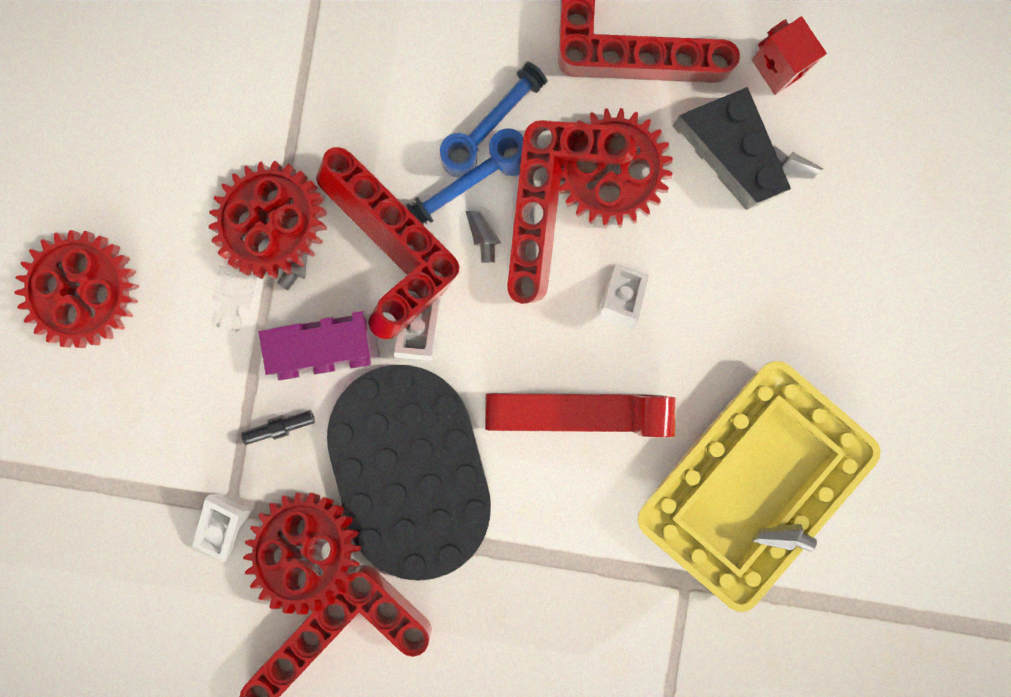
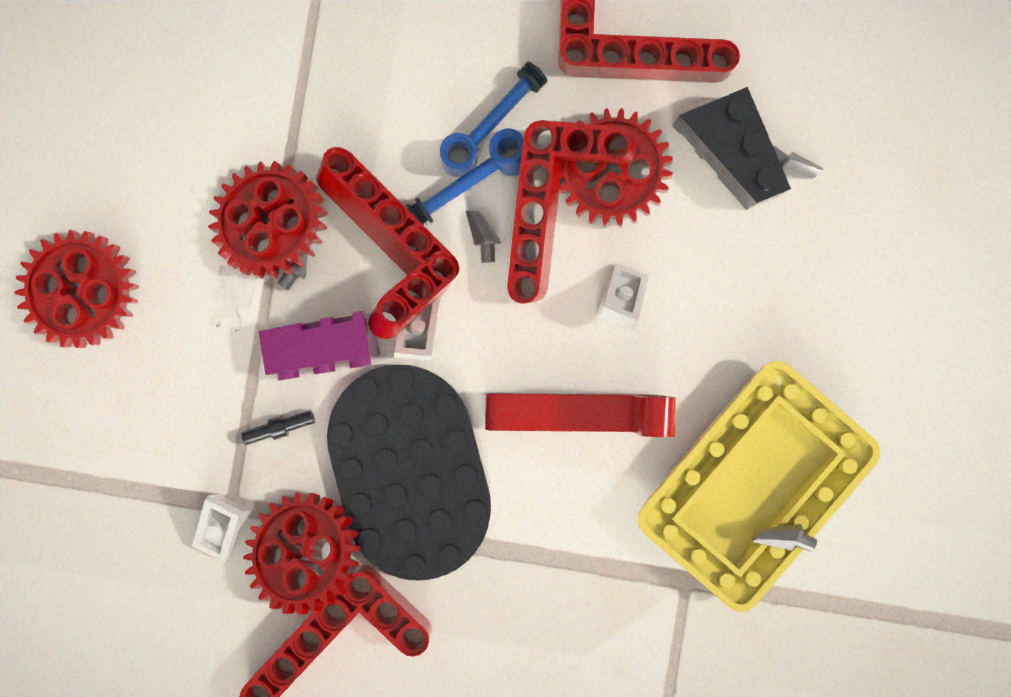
red brick [751,16,827,95] -> none

